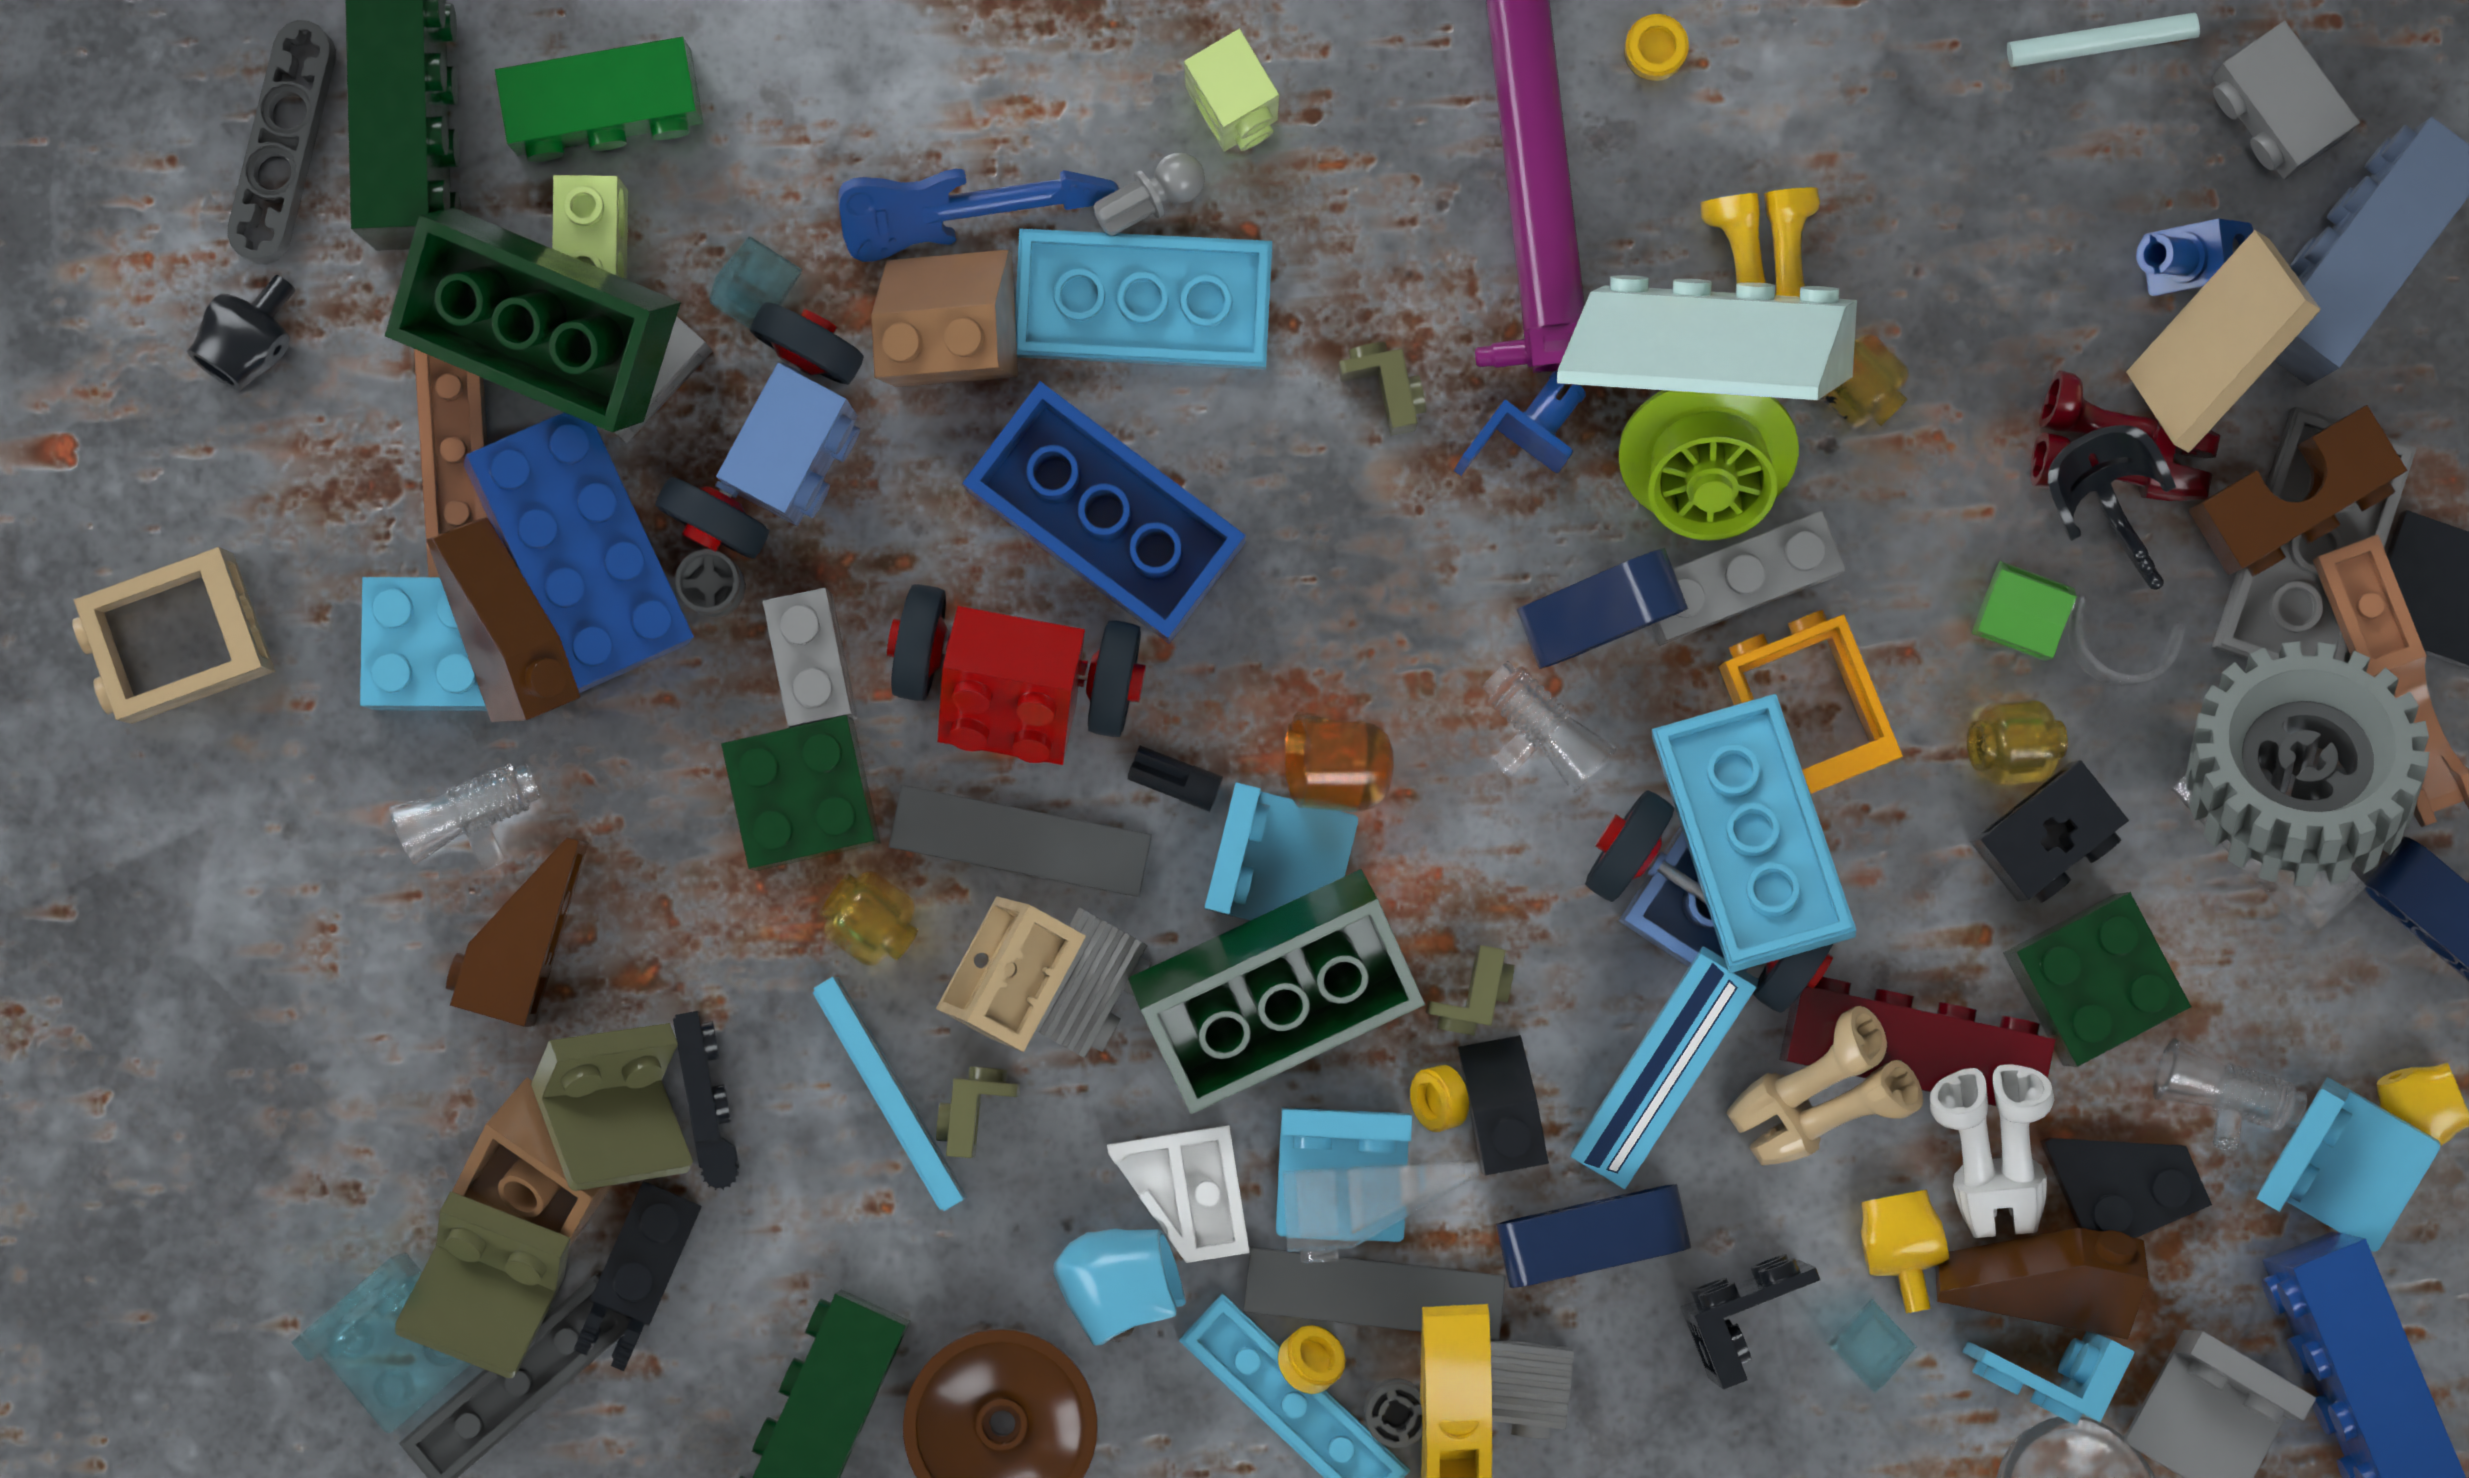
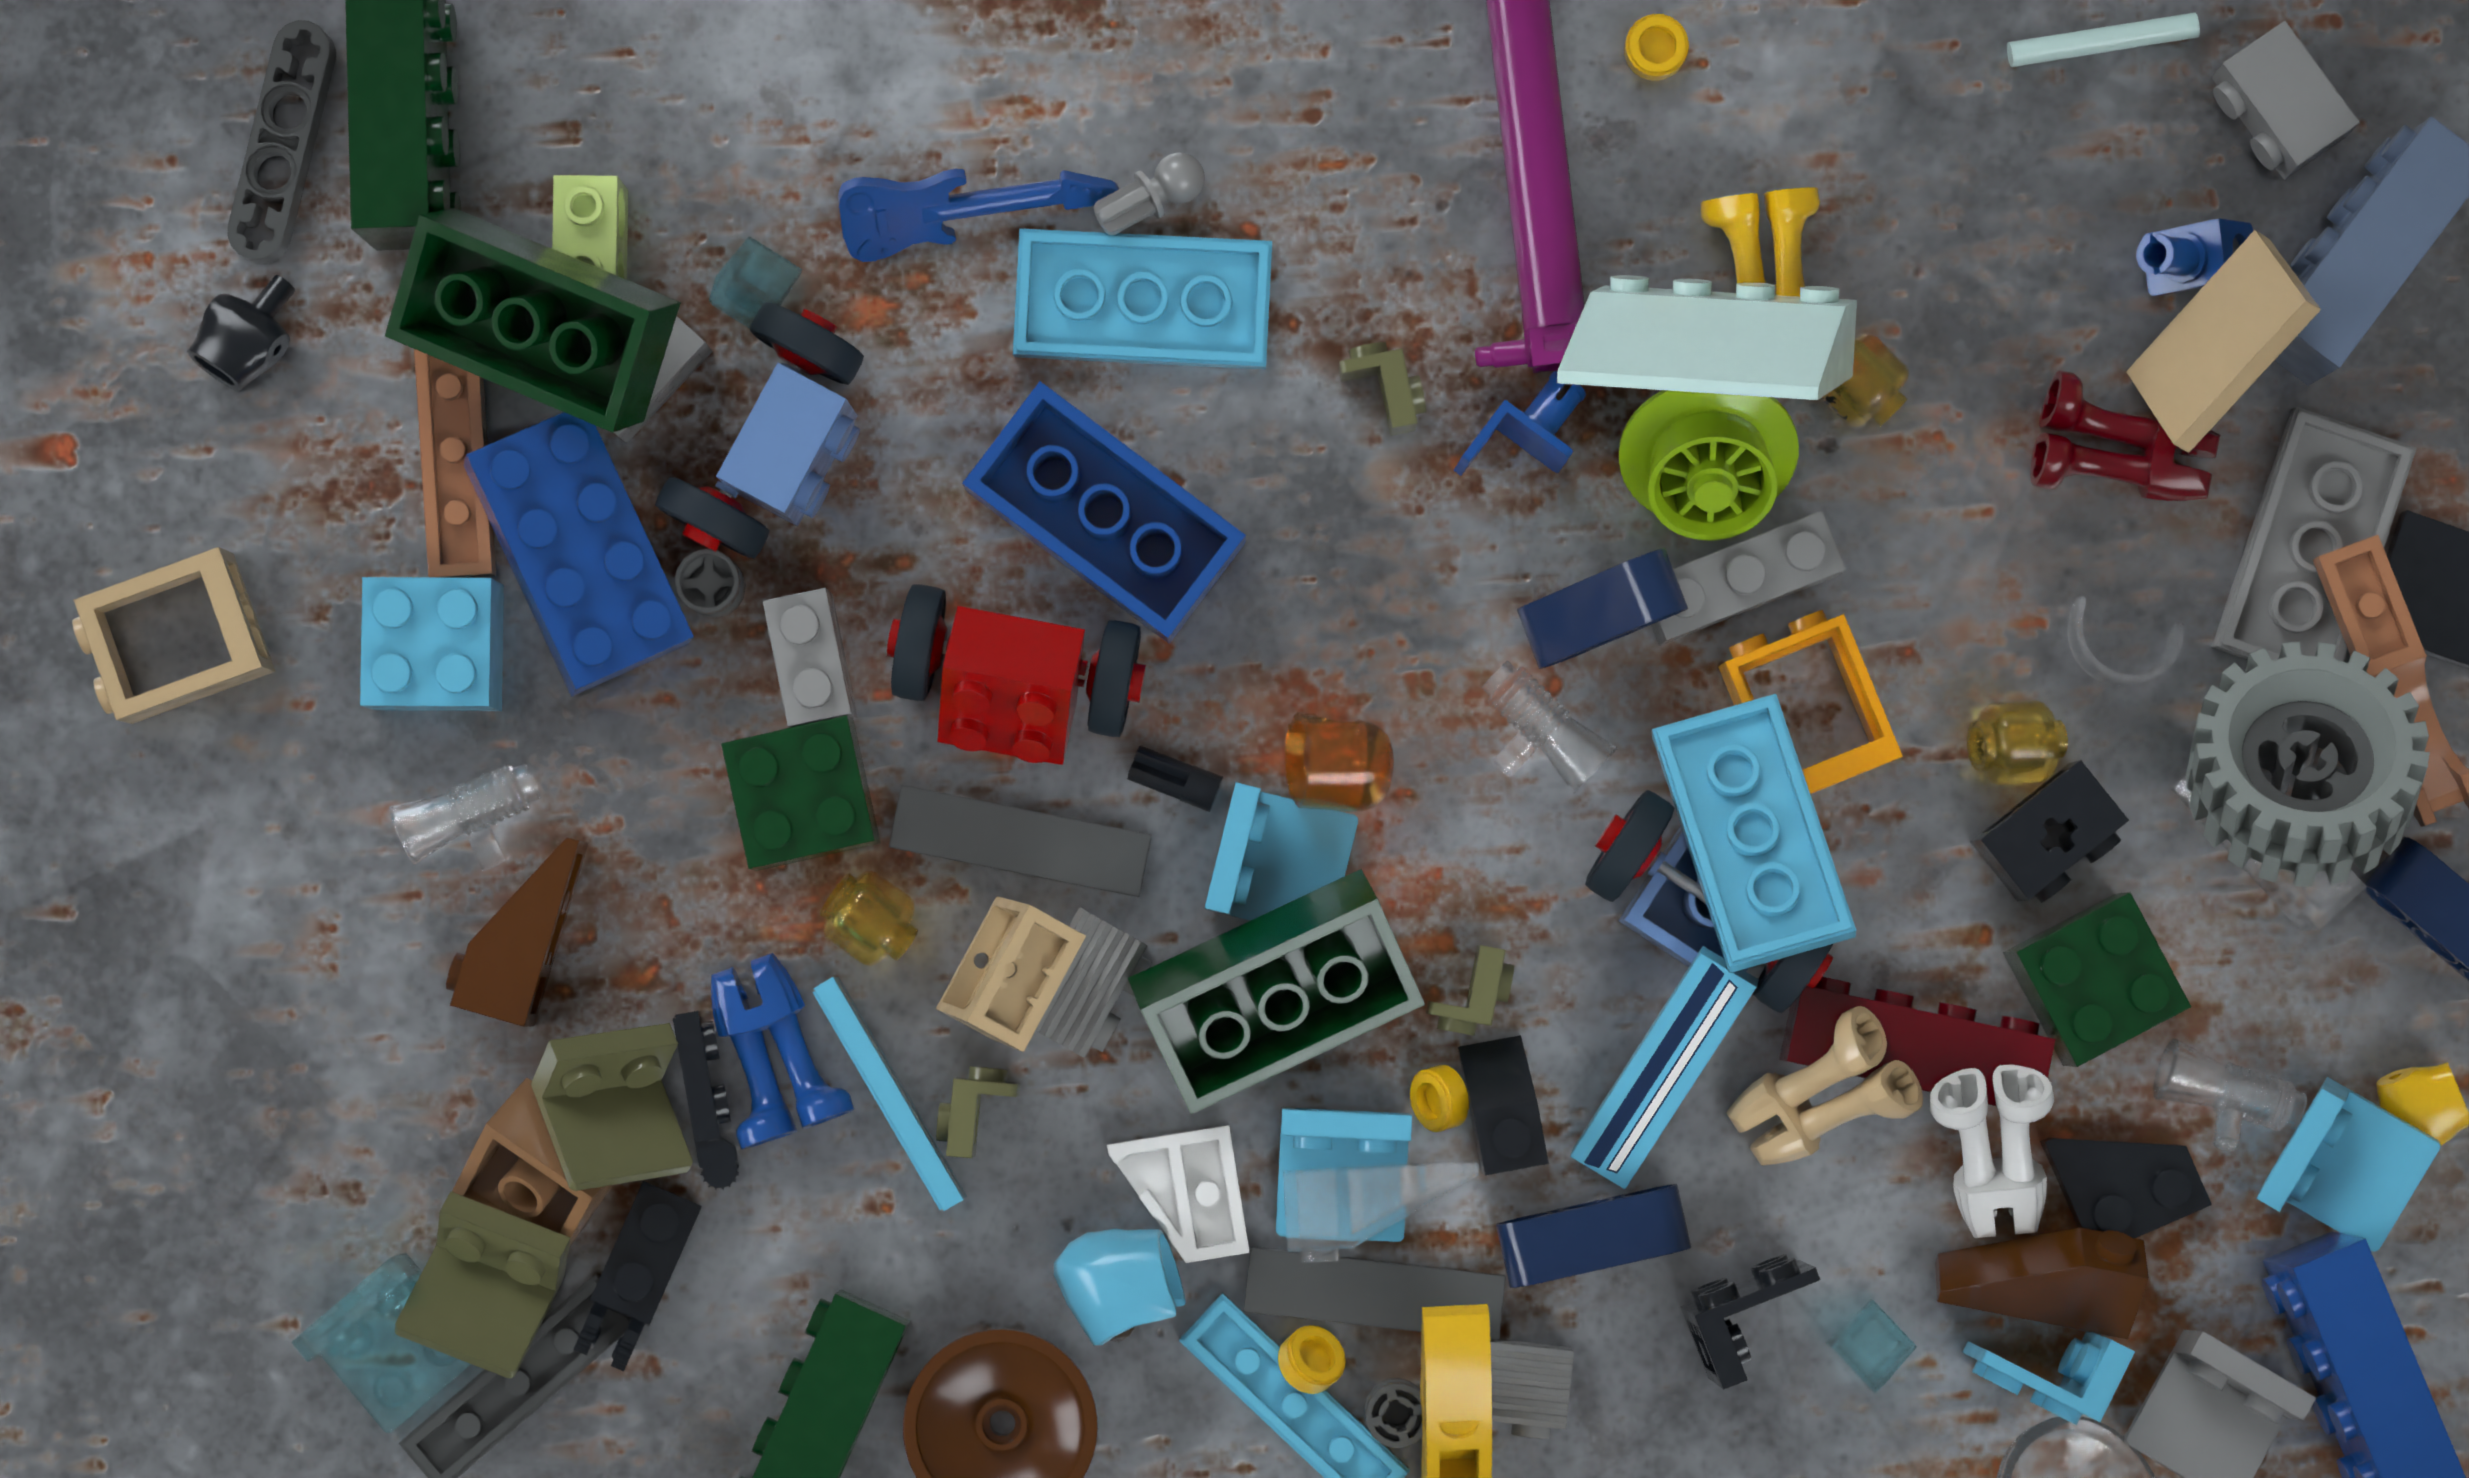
reddish brown slope [426,517,581,722] -> none
green brick [495,36,704,162] -> none
medium nougat slope [871,250,1018,387] -> none
yellowish green brick [1184,28,1279,152] -> none
yellow piece [1860,1189,1949,1313] -> none
bright green piece [1971,561,2077,661] -> none
black helmet [2048,425,2176,590] -> none
reddish brown arch [2188,405,2408,577] -> none
none -> blue piece [711,953,854,1150]

